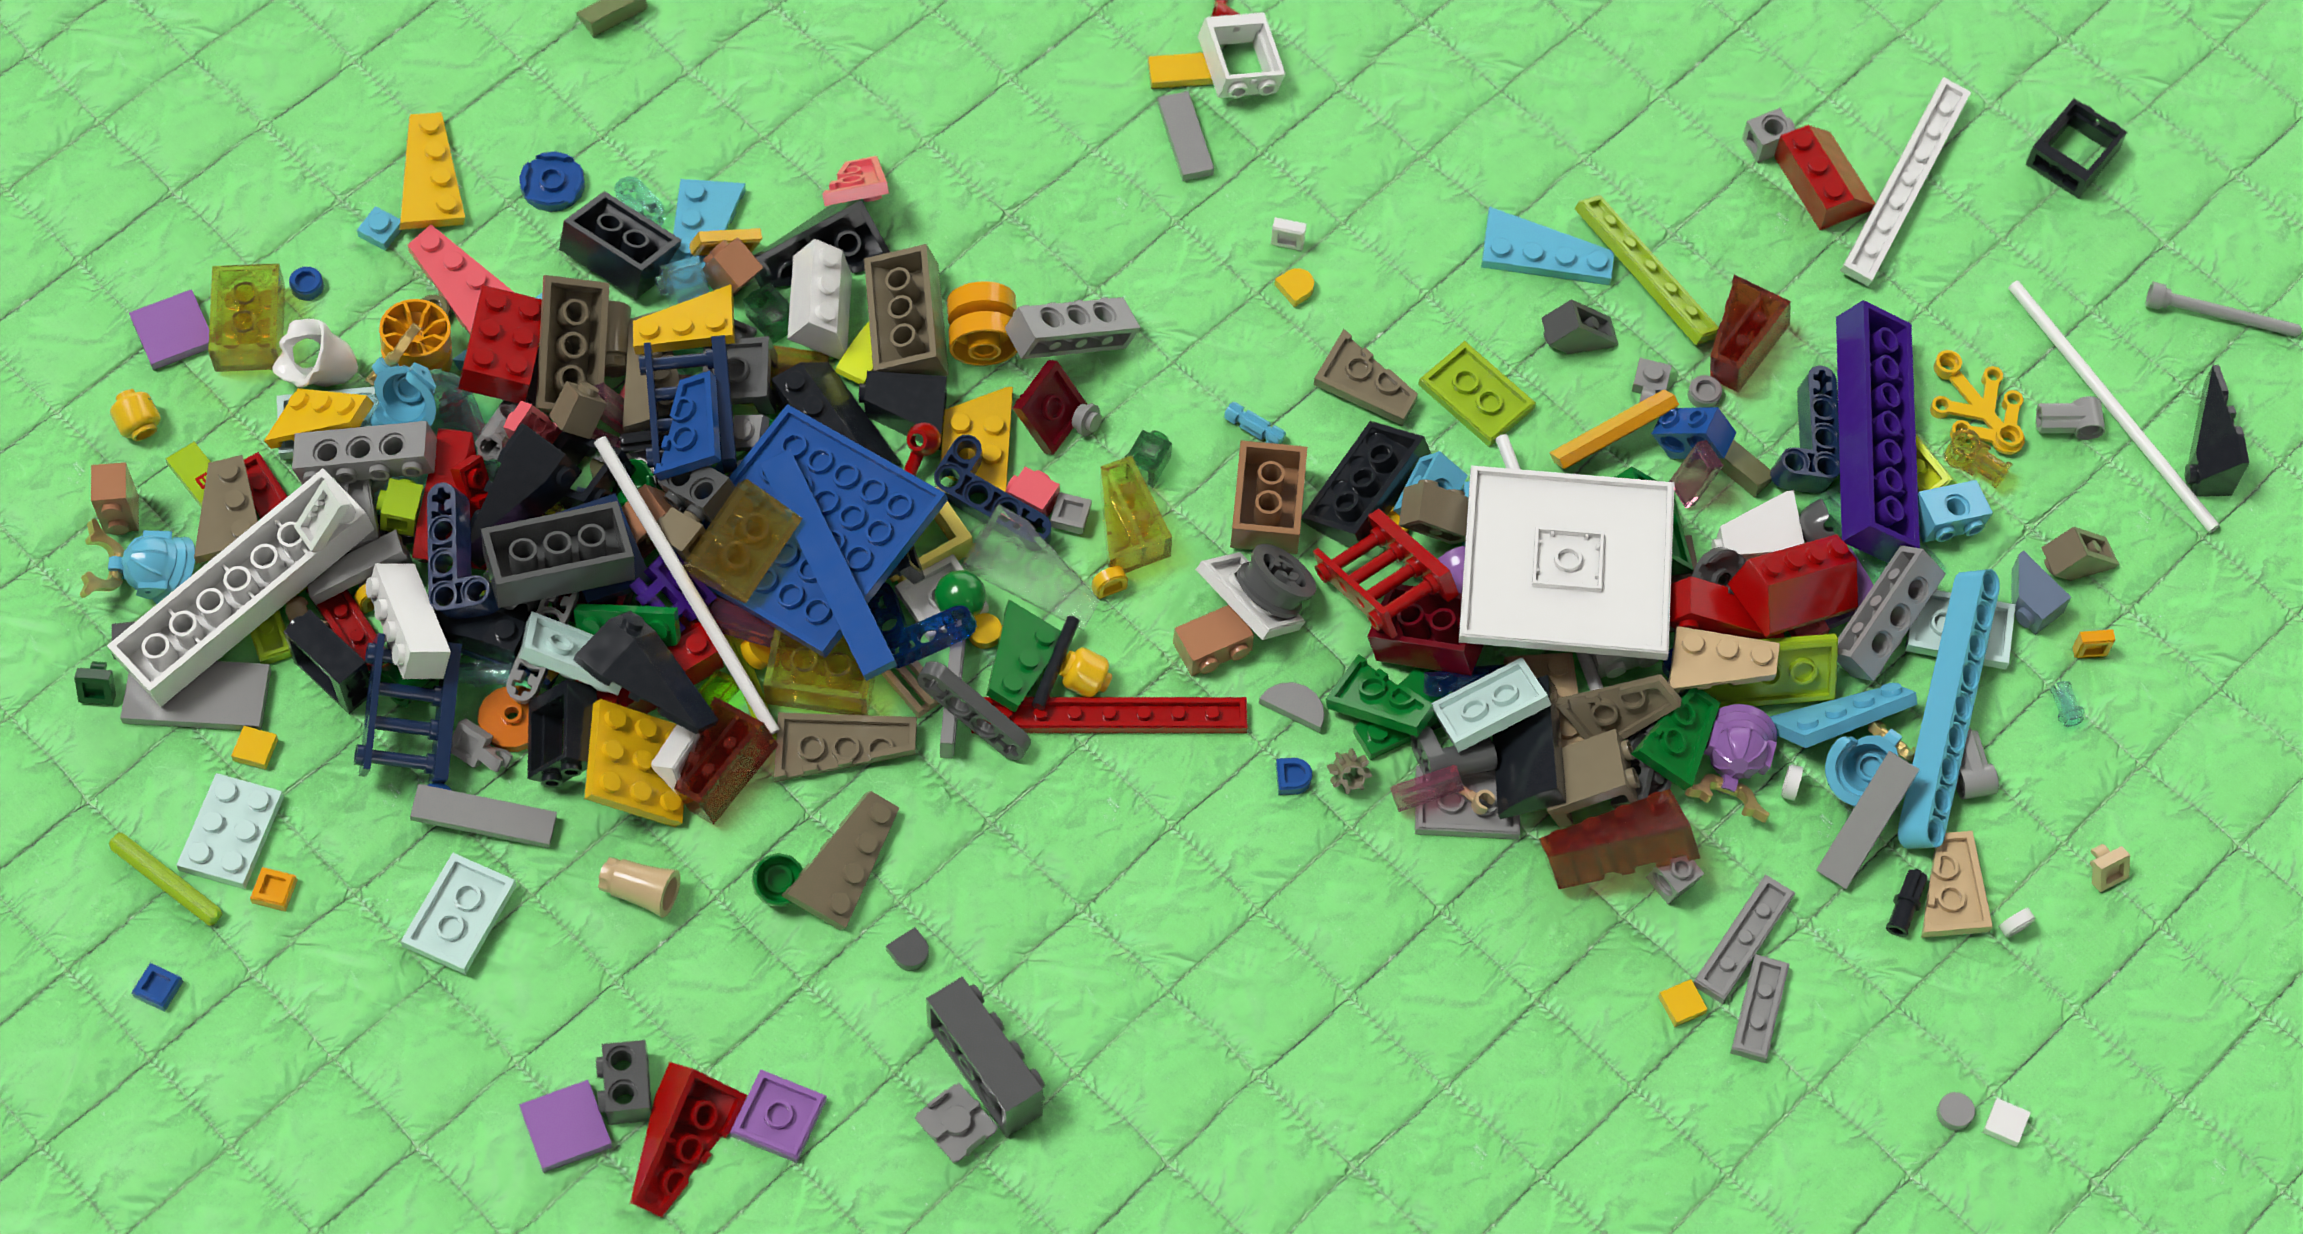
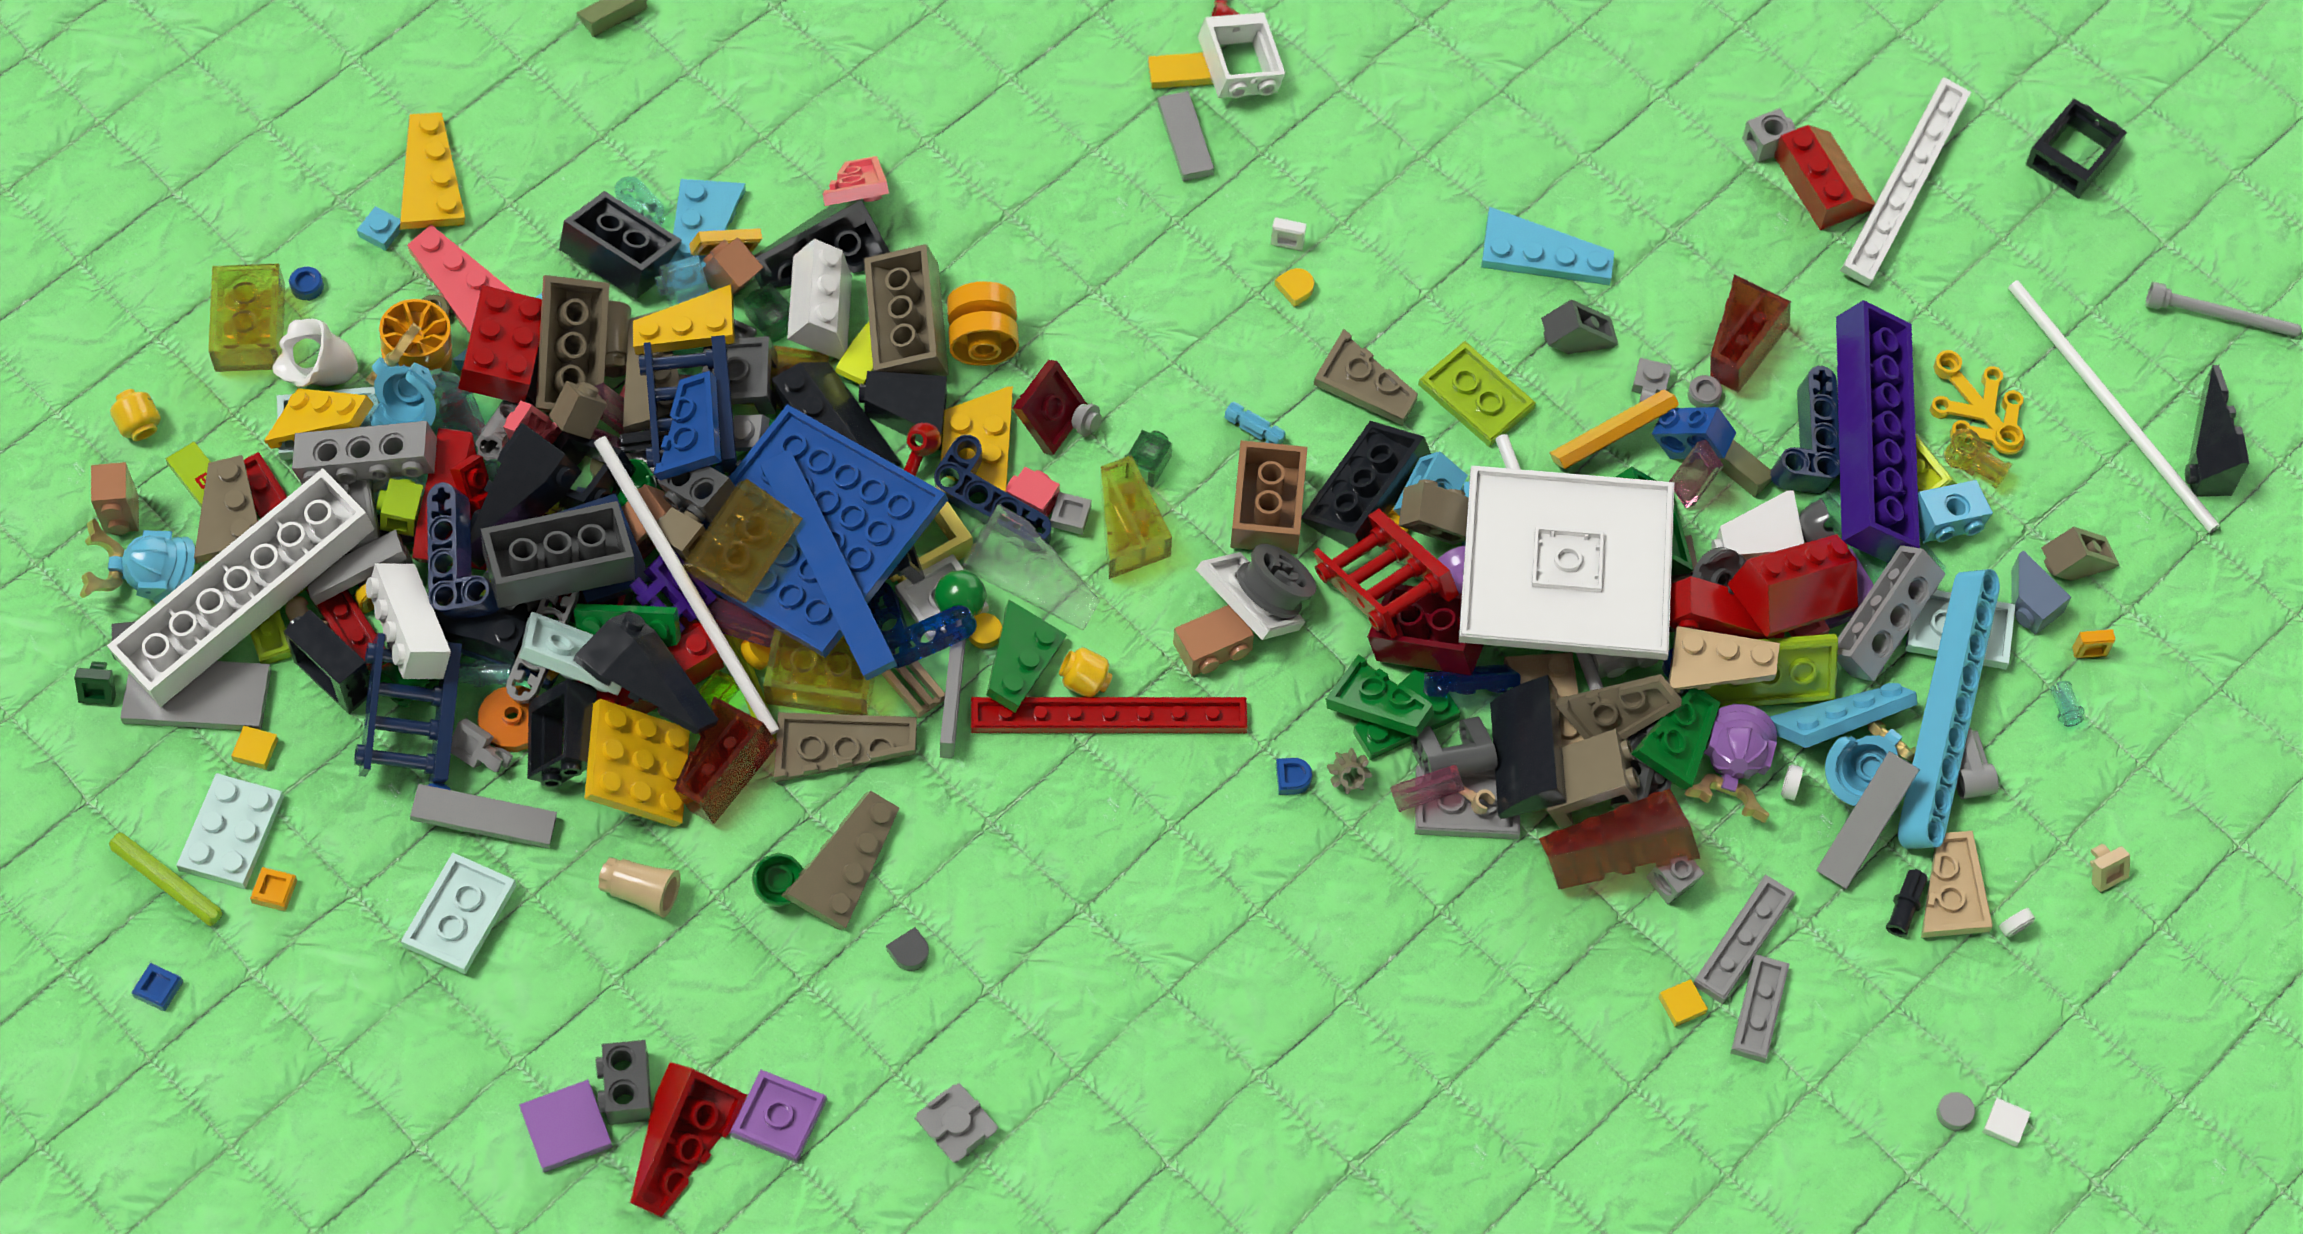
medium lavender tile [129,289,216,370] -> none
white tile [294,479,355,552] -> none
blue tile [519,151,585,212] -> none
white slope [651,724,711,794] -> none
dark grey beam [917,661,1031,760] -> none
dark grey brick [926,976,1045,1138] -> none
light grey brick [1005,297,1141,359] -> none
black bar [1032,616,1080,710] -> none
yellow tile [1092,566,1128,599] -> none
light grey tile [1259,682,1324,733] -> none
light aqua plate [1432,657,1551,753] -> none
lime tile [1574,195,1721,345] -> none
light grey piece [2035,396,2105,440] -> none

